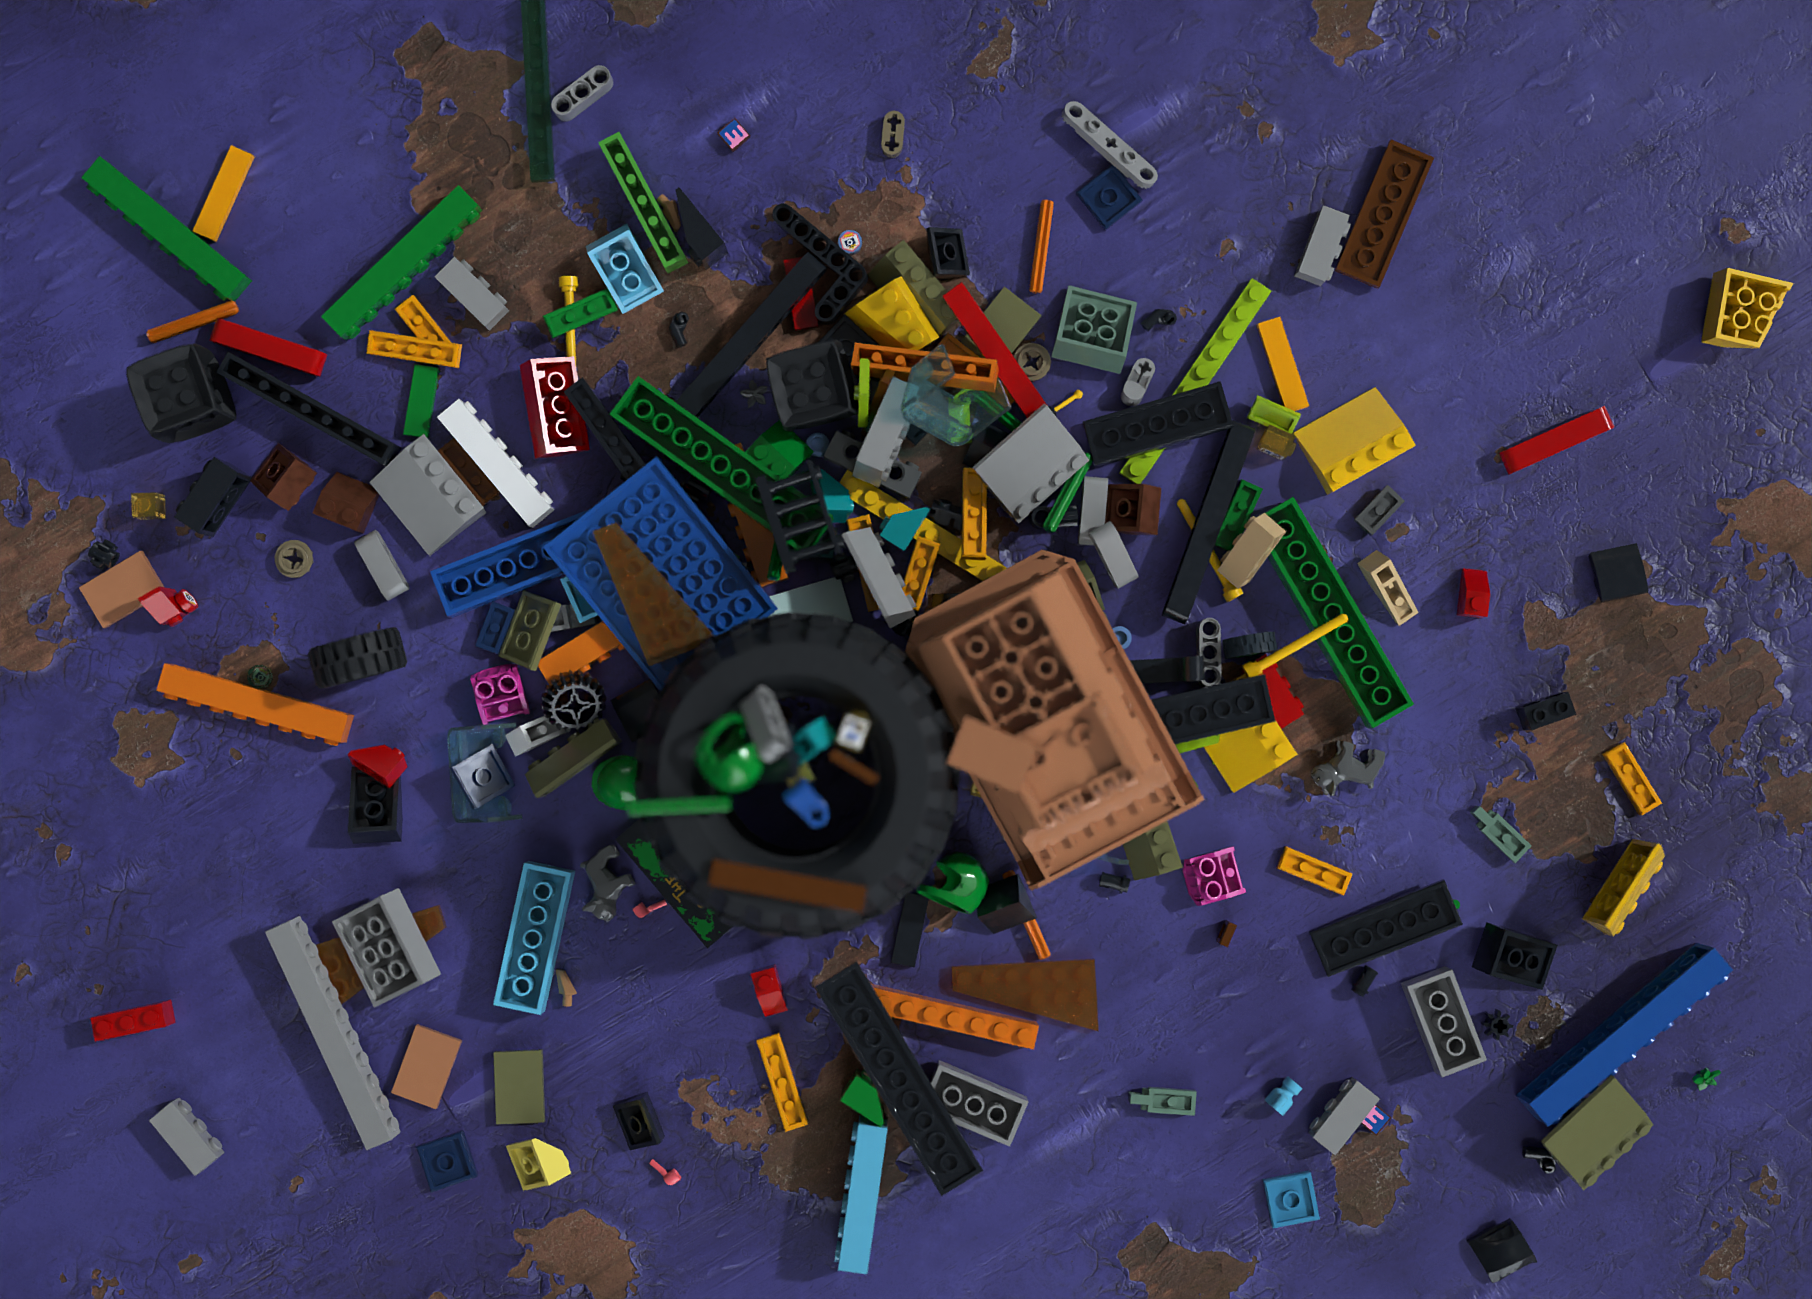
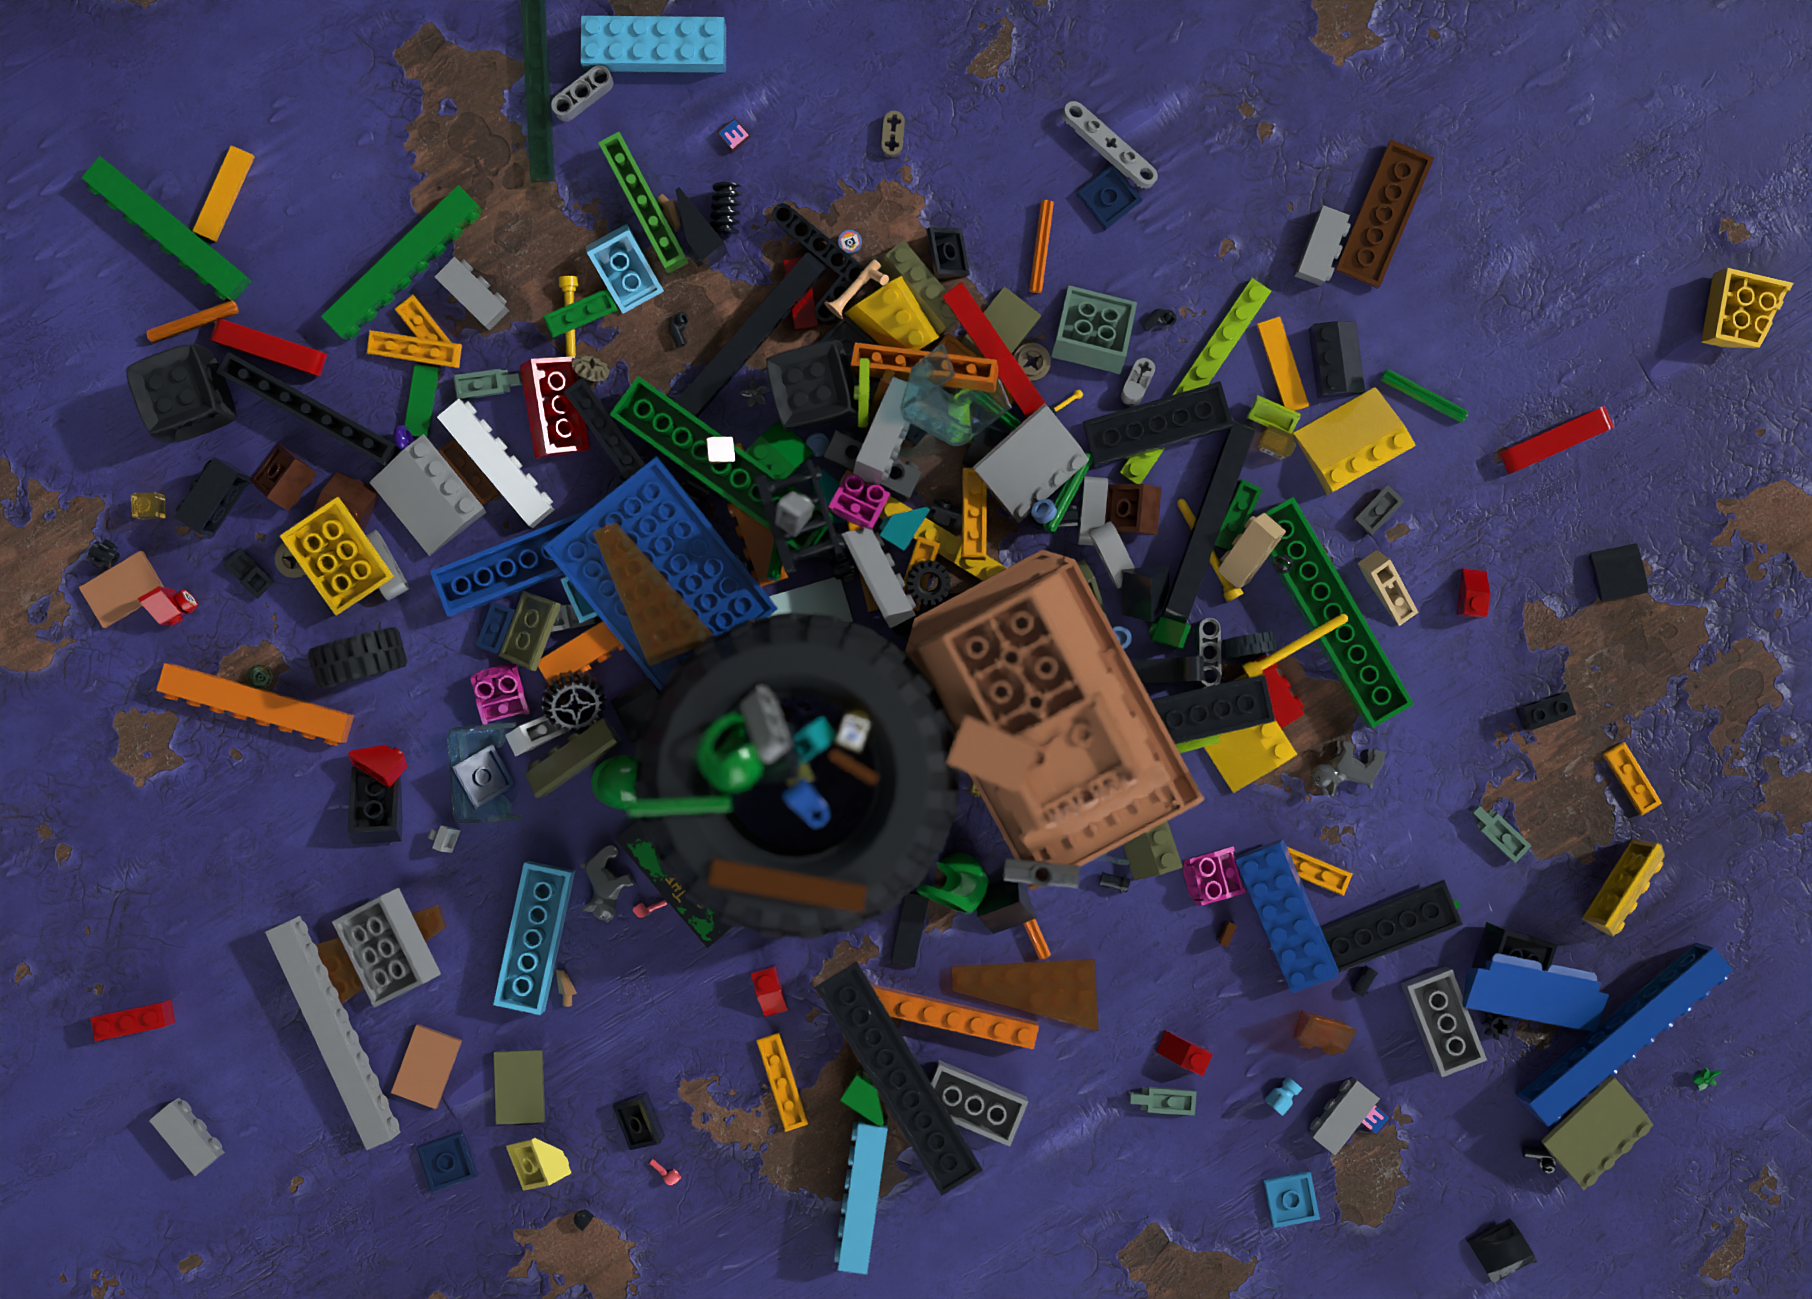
none -> black slope [223,548,275,599]
none -> yellow slope [280,497,394,616]
none -> dark purple piece [394,425,414,451]
none -> light grey tile [427,826,461,853]
none -> sand green hinge [454,369,522,400]
none -> dark tan gear [571,354,610,381]
none -> black hinge [574,1210,594,1232]
none -> medium azure brick [581,16,726,73]
none -> slope [706,437,735,464]
none -> black piece [710,181,742,234]
none -> light grey slope [775,492,814,537]
none -> light nougat piece [824,259,889,319]
none -> dark pink slope [828,473,890,530]
none -> black tyre [907,560,951,605]
none -> dark grey piece [1004,858,1080,888]
none -> medium blue tile [1031,499,1057,524]
none -> black slope [1121,565,1169,622]
none -> green slope [1148,617,1191,650]
none -> red slope [1156,1030,1213,1076]
none -> blue brick [1236,839,1339,994]
none -> black hinge [1273,554,1293,574]
none -> clear orange slope [1293,1010,1357,1056]
none -> black slope [1309,321,1365,399]
none -> green axle [1381,369,1469,423]
none -> blue slope [1462,954,1609,1033]

